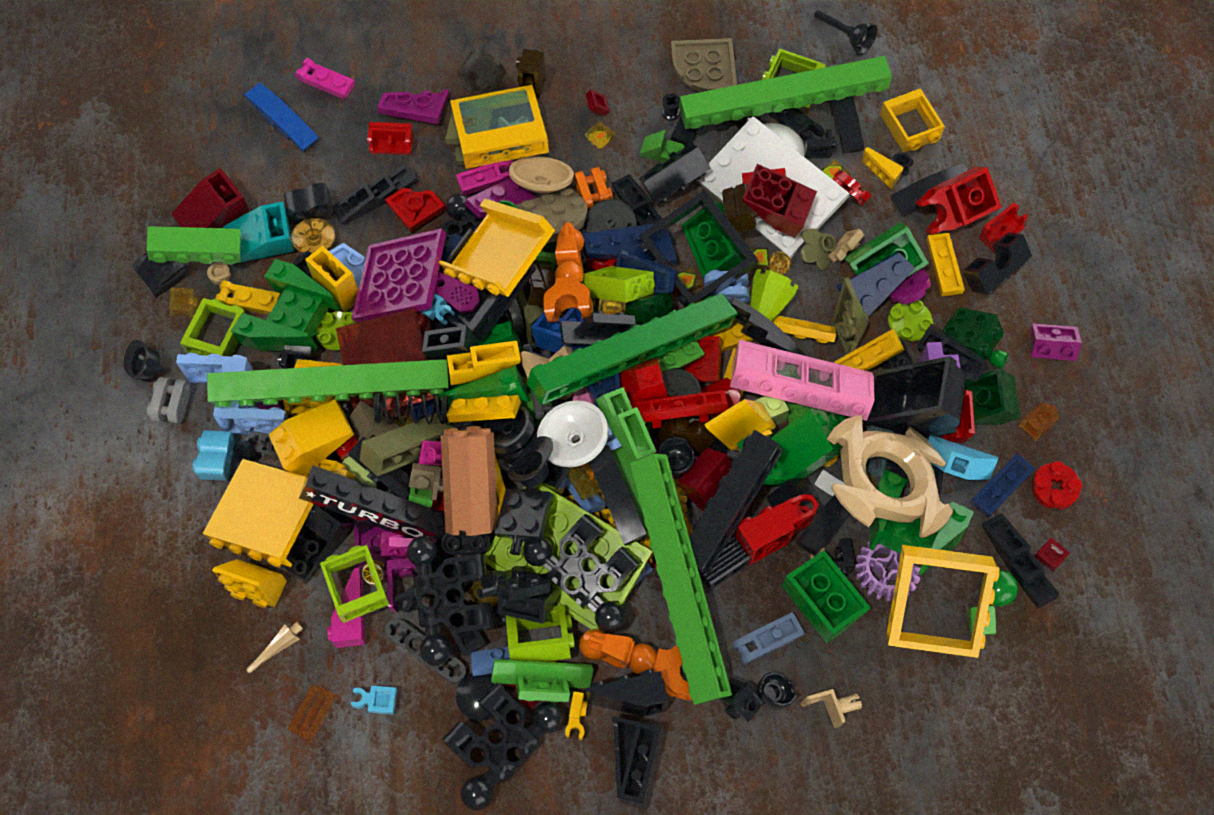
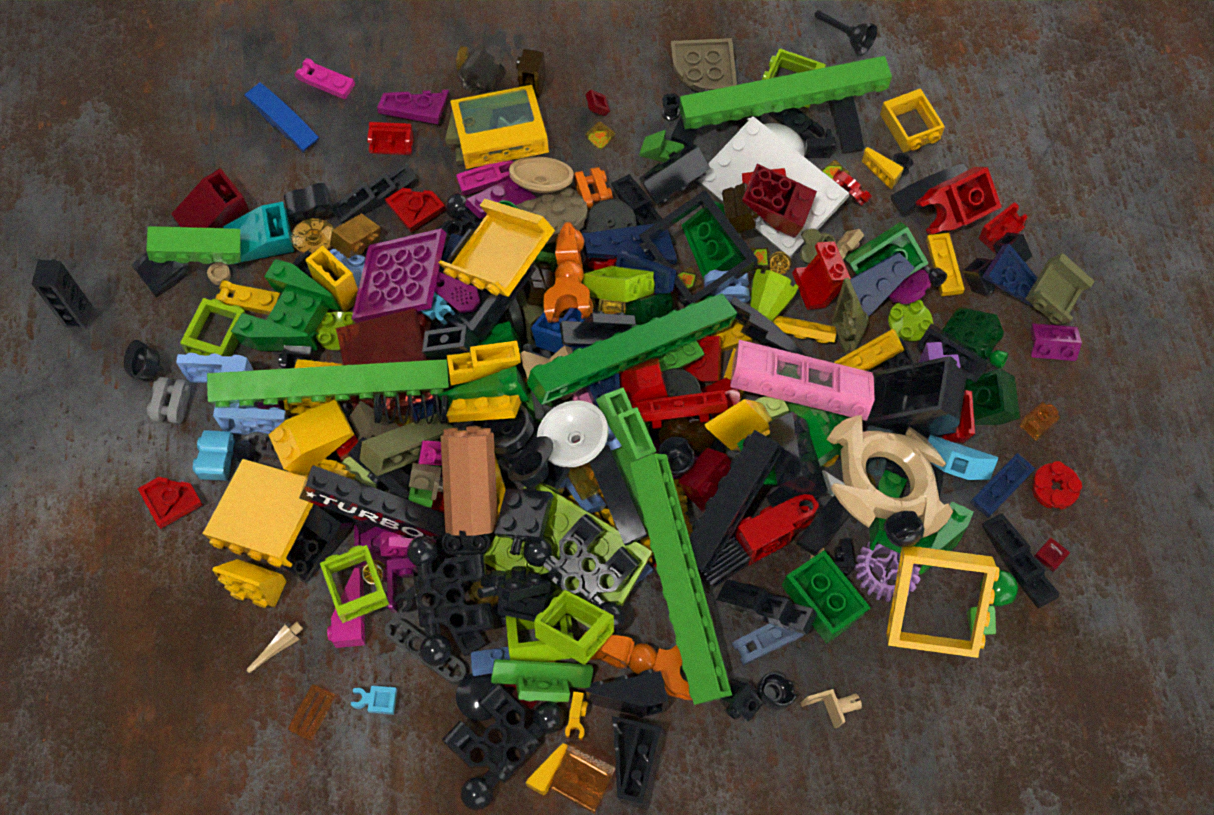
clear yellow brick [169,288,198,317] -> none
none -> black brick [31,259,92,329]
none -> red plate [137,477,203,529]
none -> pearl gold brick [330,213,381,259]
none -> clear yellow tile [456,46,469,76]
none -> yellow slope [526,743,569,796]
none -> lime window [534,590,614,665]
none -> clear orange slope [550,743,616,814]
none -> black slope [716,579,818,635]
none -> black wedge [768,412,828,501]
none -> red panel [792,241,851,310]
none -> black hair [884,511,925,547]
none -> black hinge [922,265,947,287]
none -> dark blue wing [982,244,1038,307]
none -> olive panel [1026,253,1094,325]

